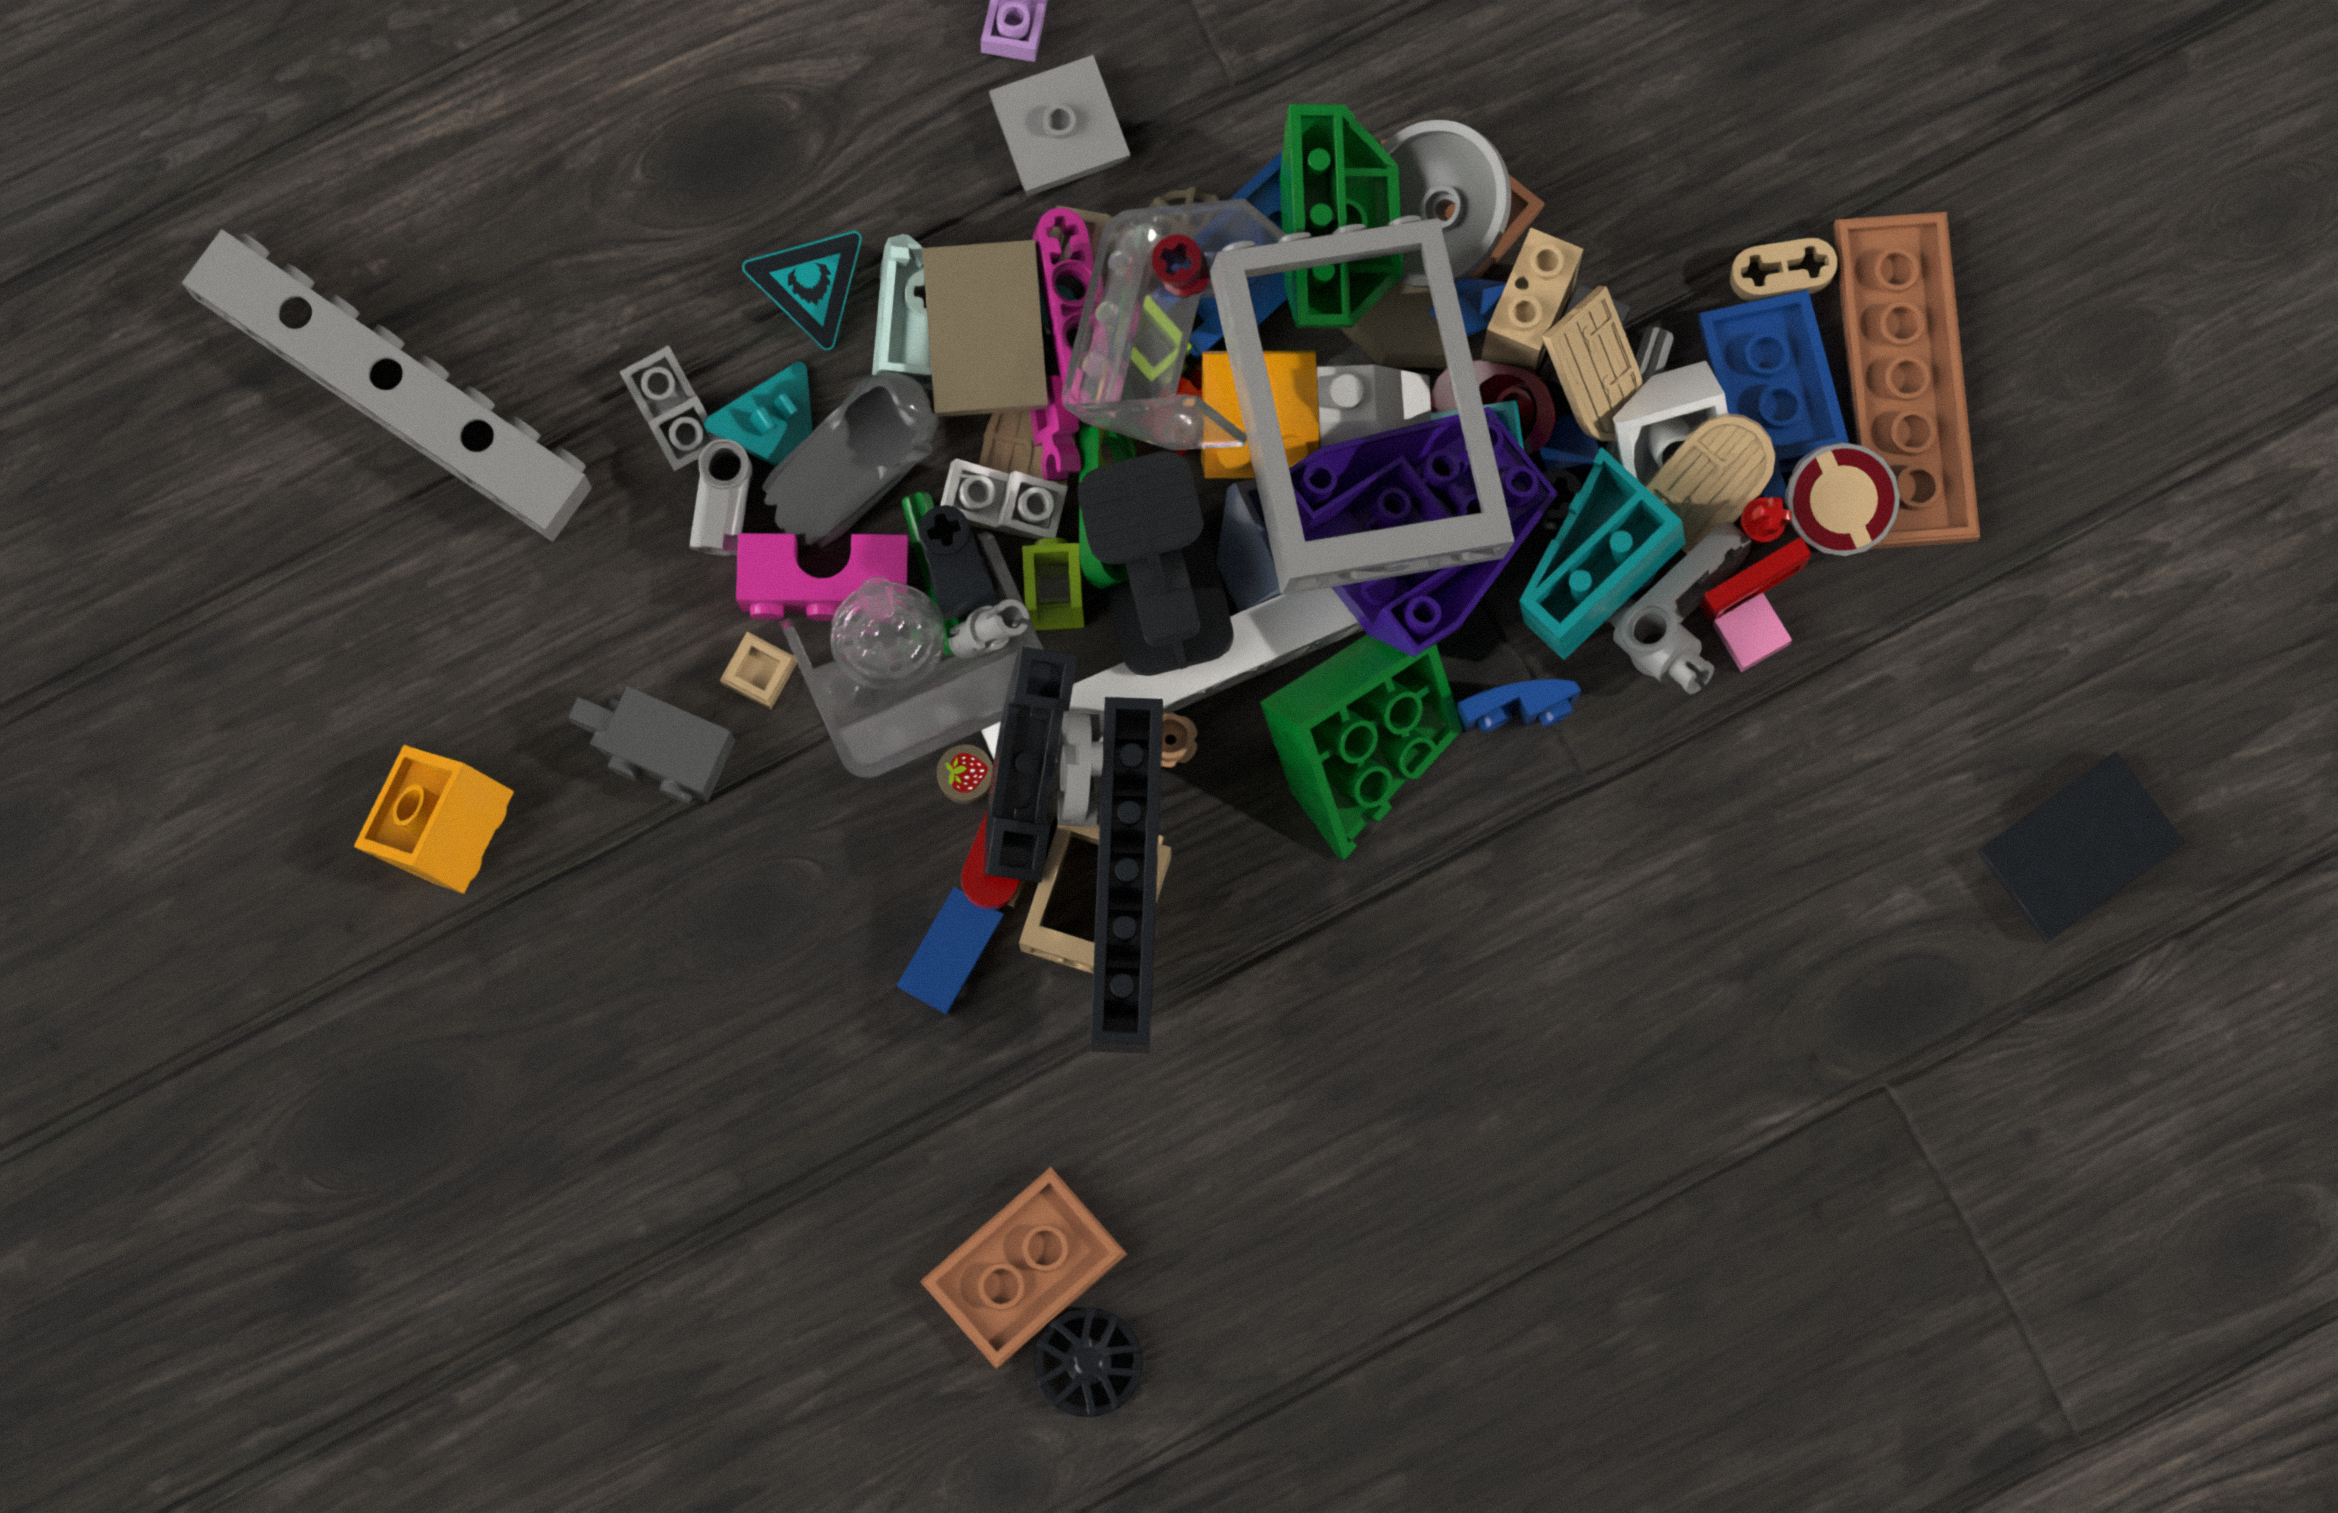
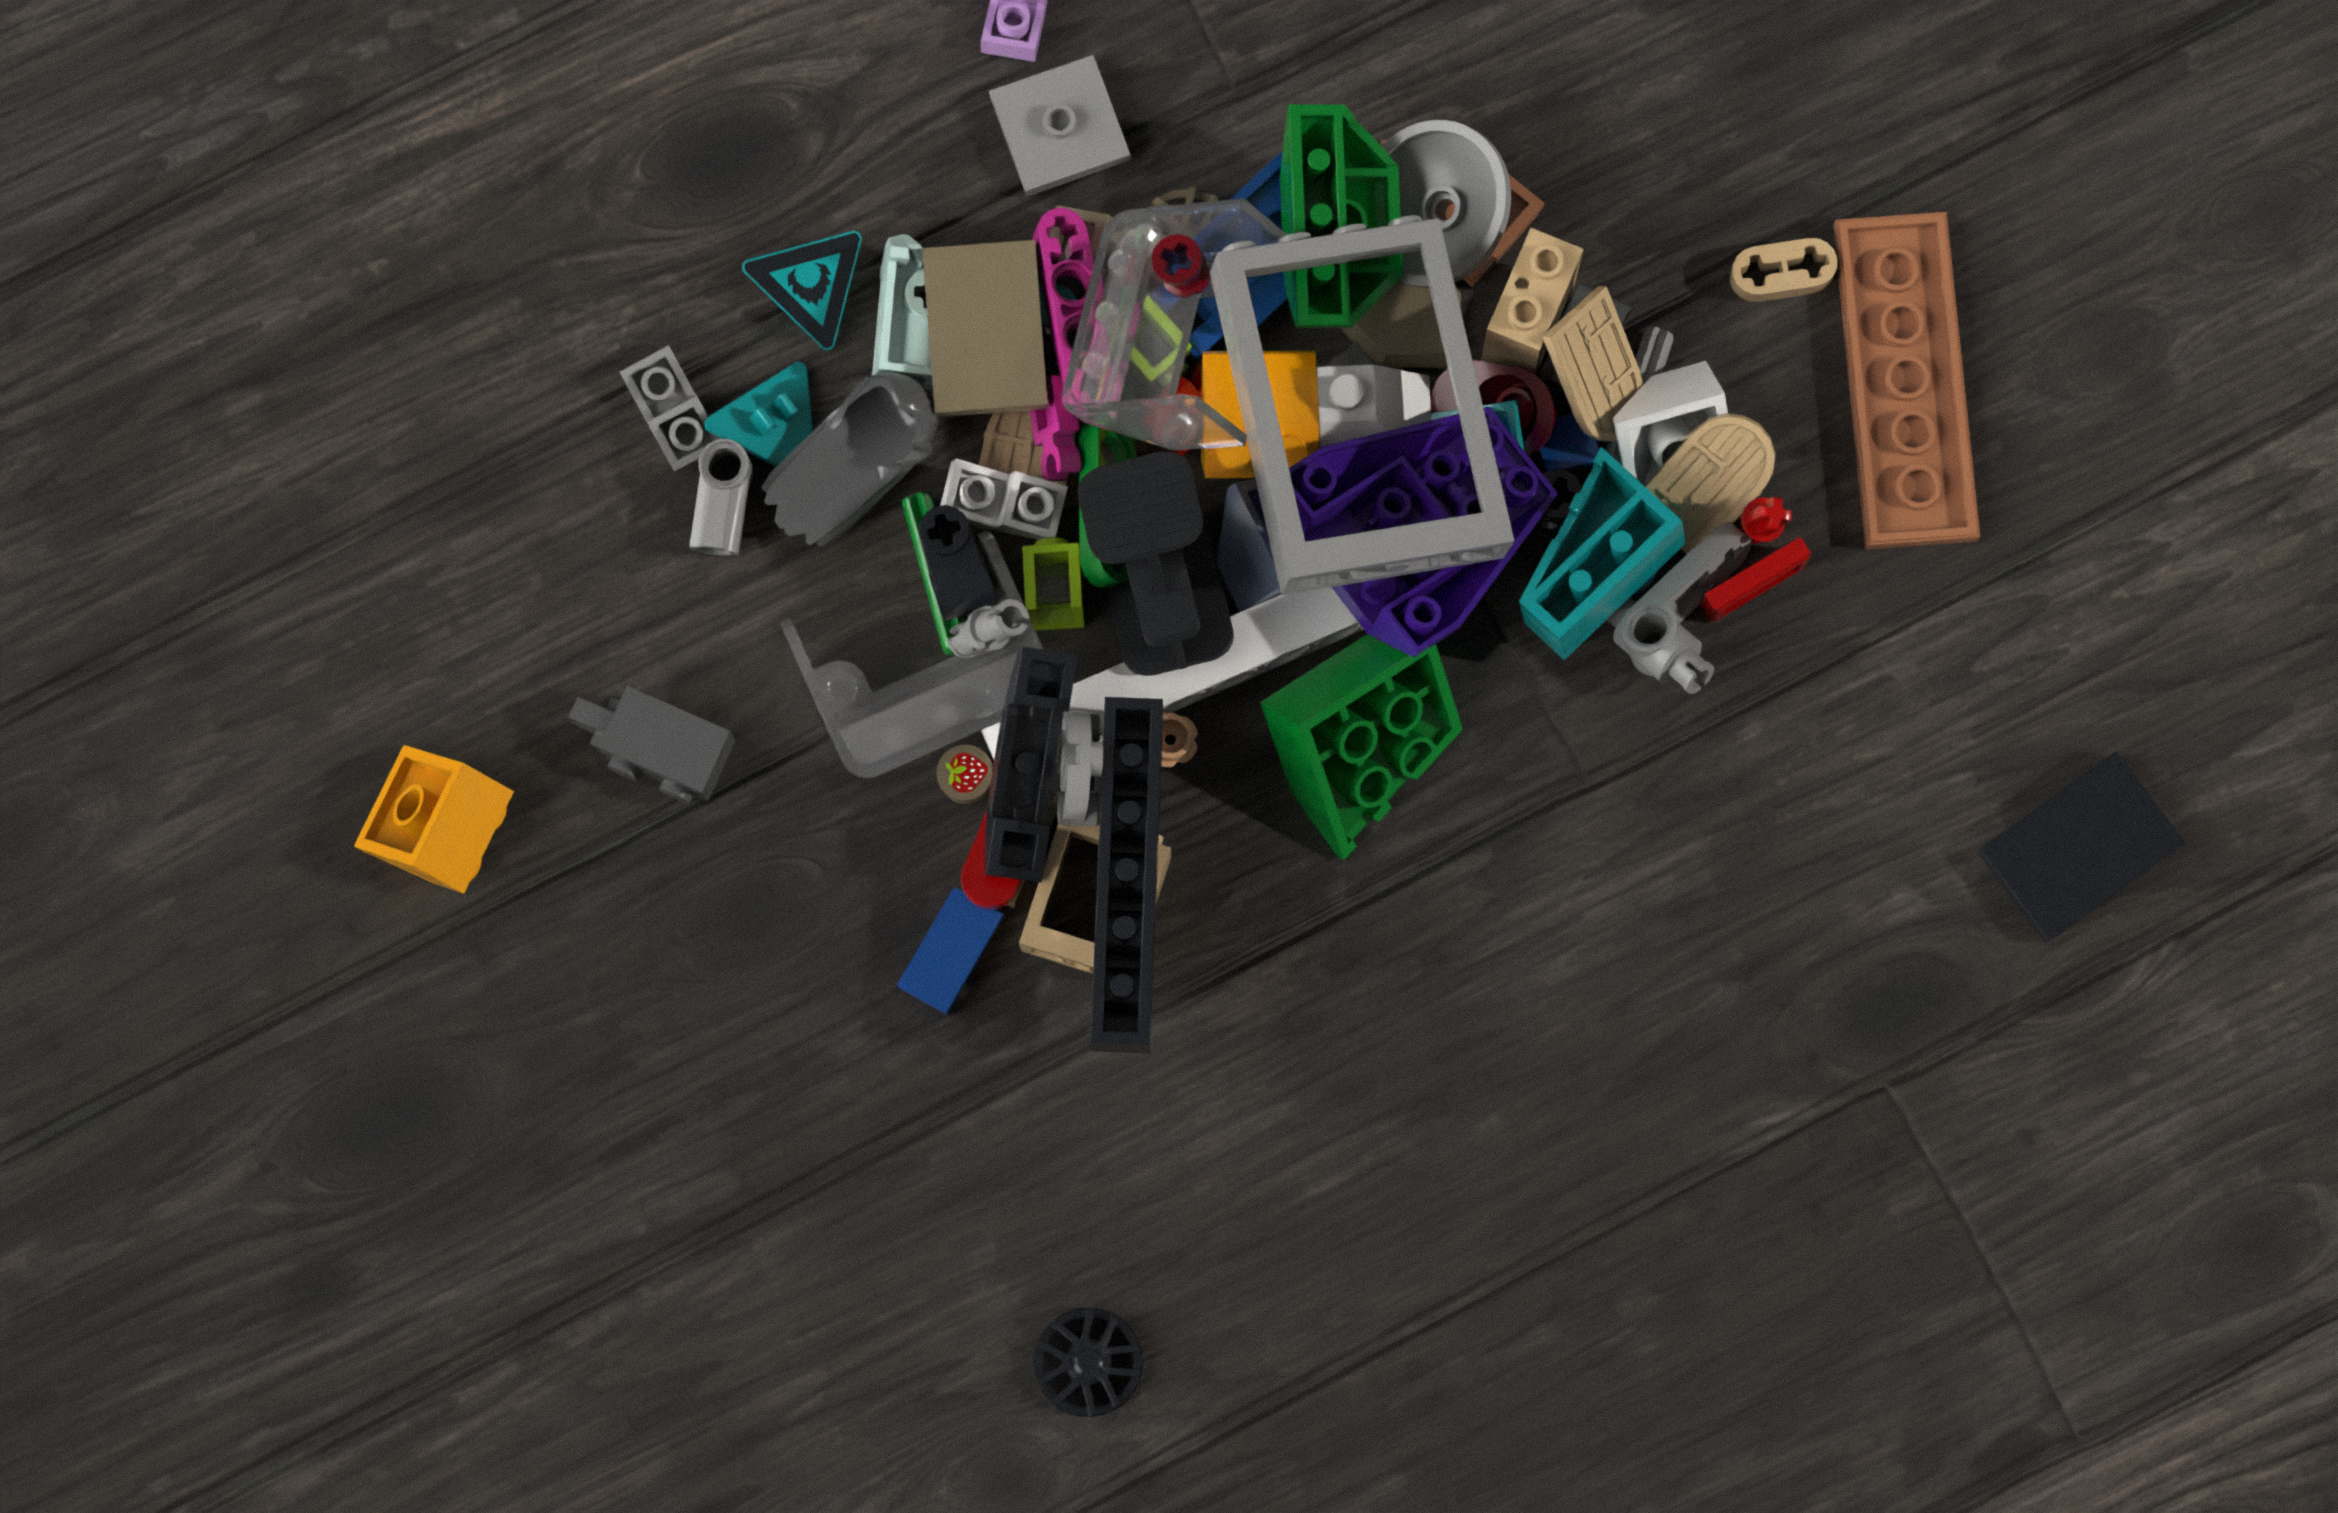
light grey piece [182,229,592,542] -> none
tan tile [720,632,798,710] -> none
dark pink arch [736,533,911,622] -> none
clear tile [830,577,945,691] -> none
nougat tile [920,1167,1127,1370] -> none
blue slope [1428,277,1507,336] -> none
blue slope [1457,679,1581,733] -> none
blue tile [1698,290,1849,508] -> none
bright pink tile [1712,592,1792,673] -> none
tile [1784,442,1900,556] -> none

